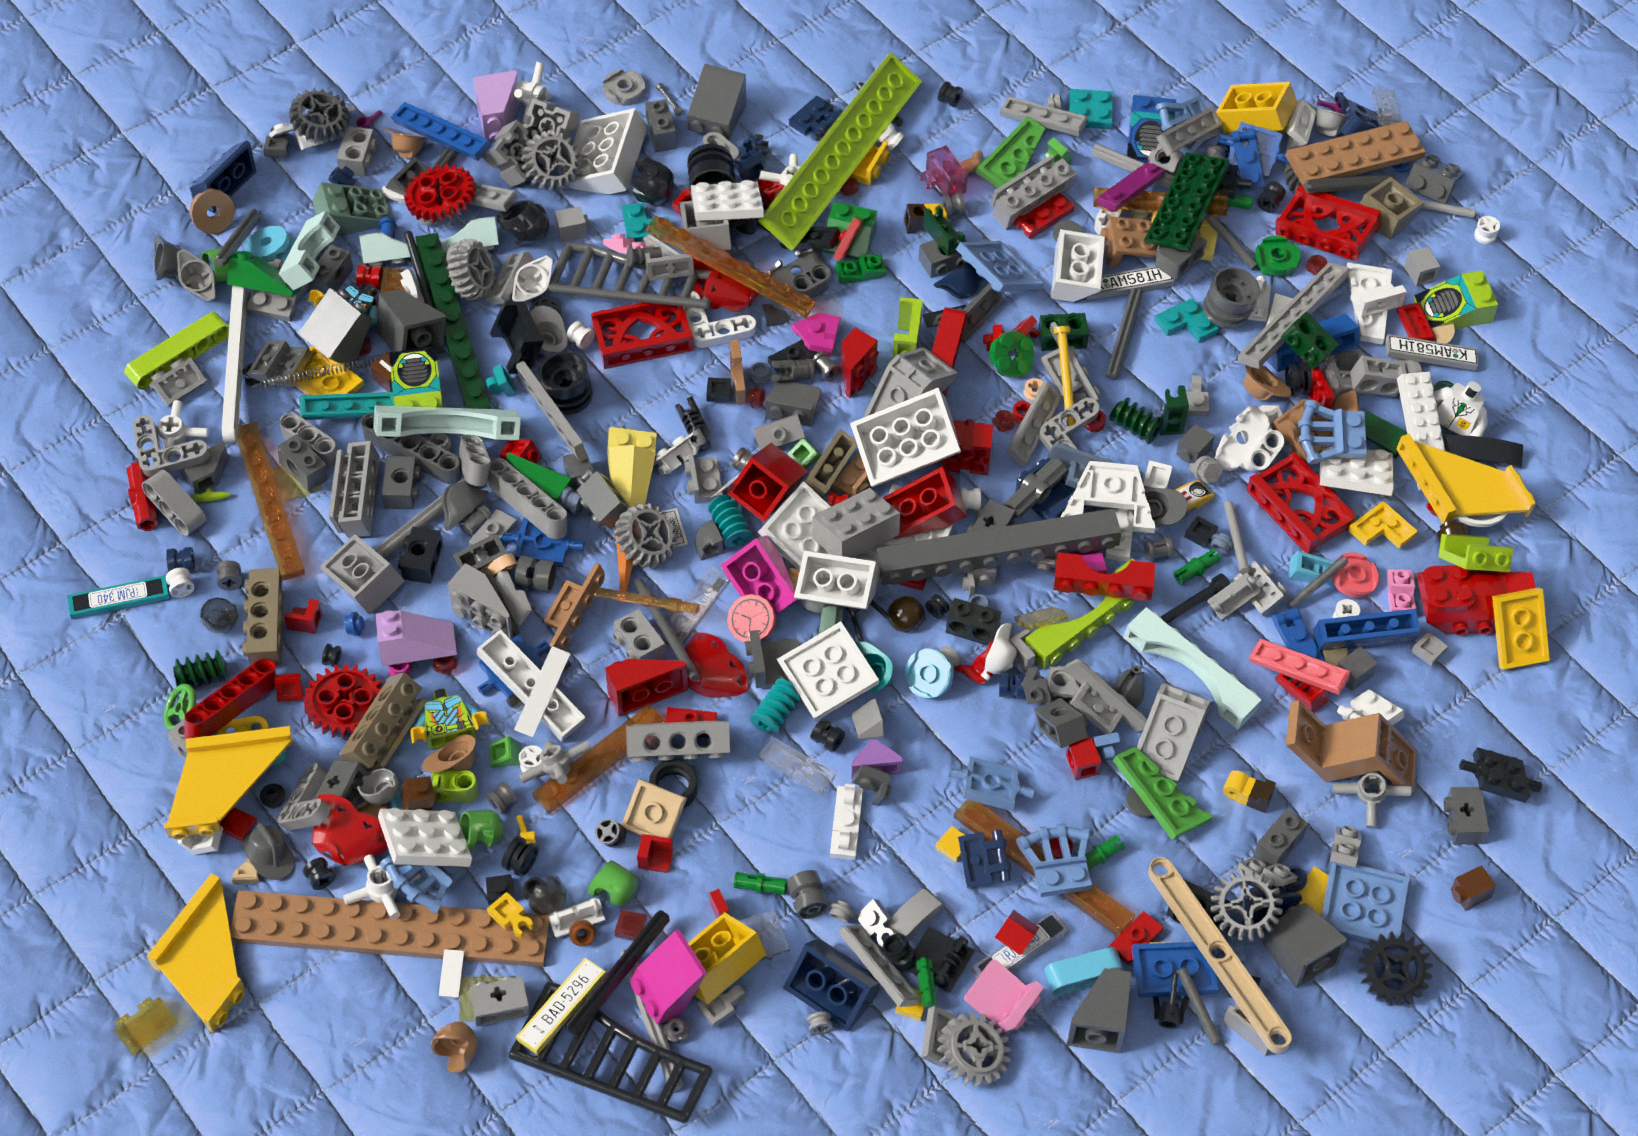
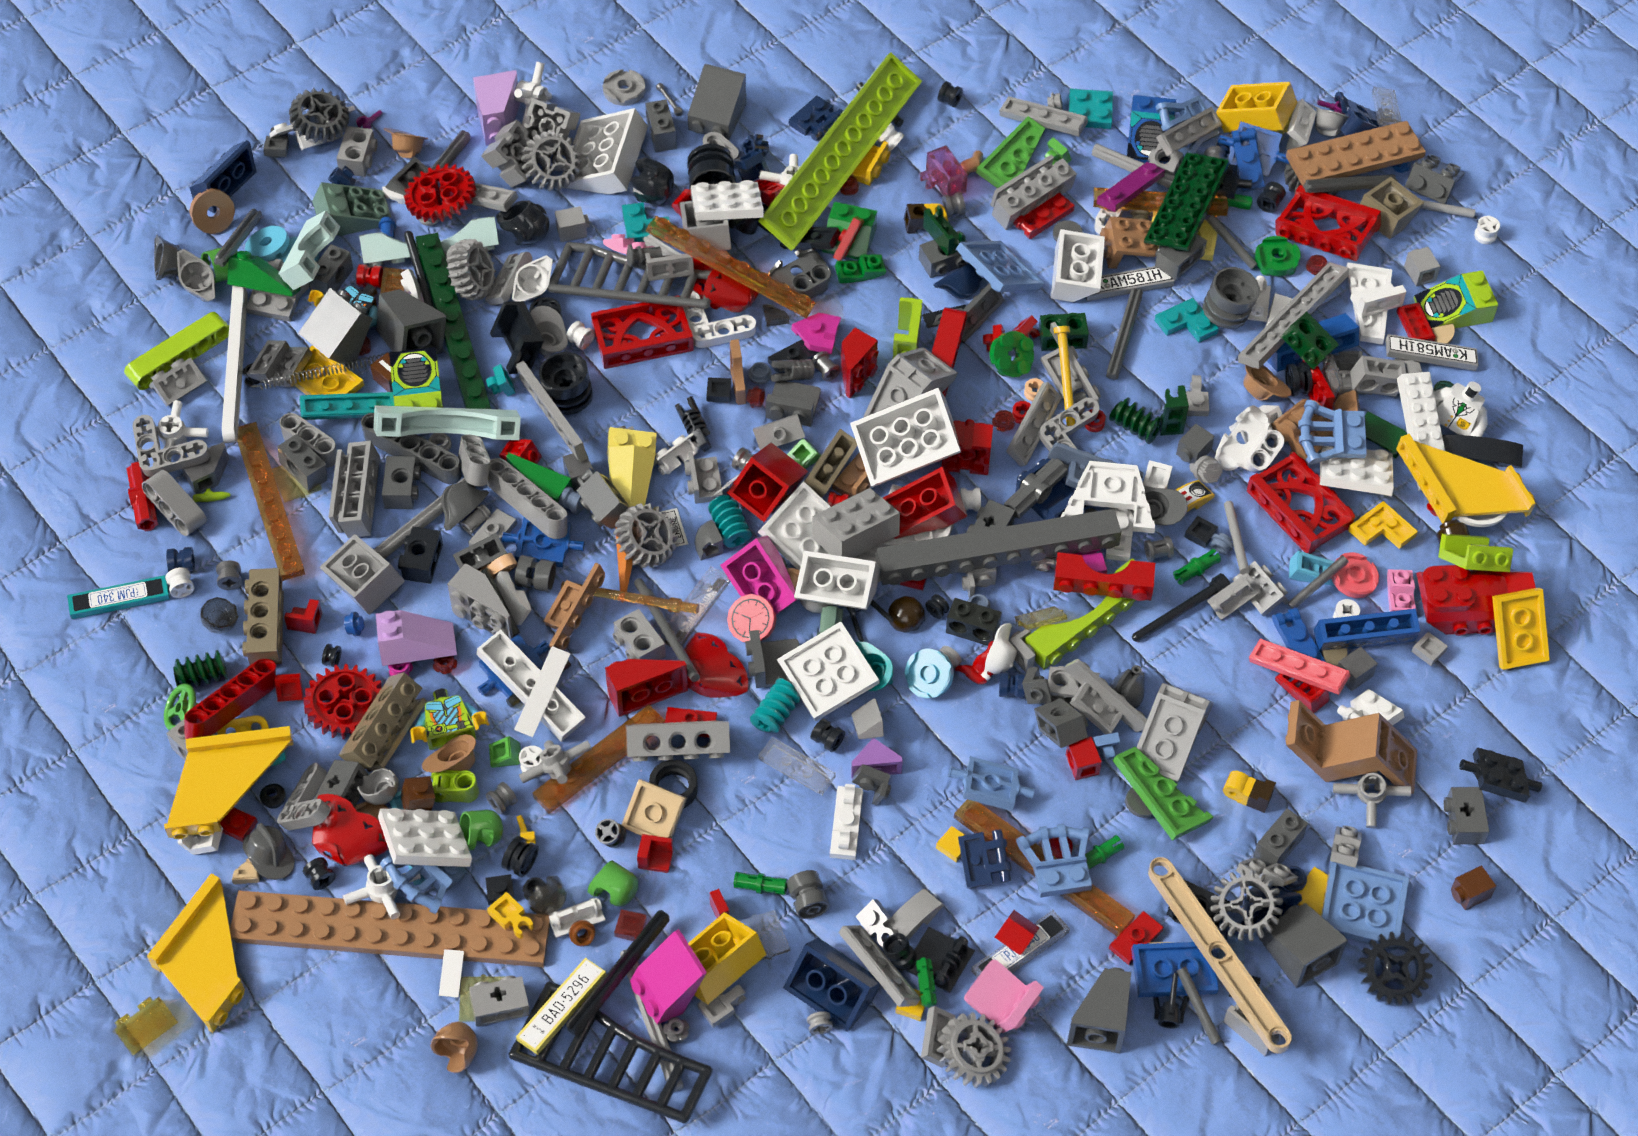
blue plate [391,102,492,161] -> none
light grey plate [829,900,855,923] -> none
medium azure beam [1044,947,1124,996] -> none
light aqua arch [1124,607,1261,730] -> none

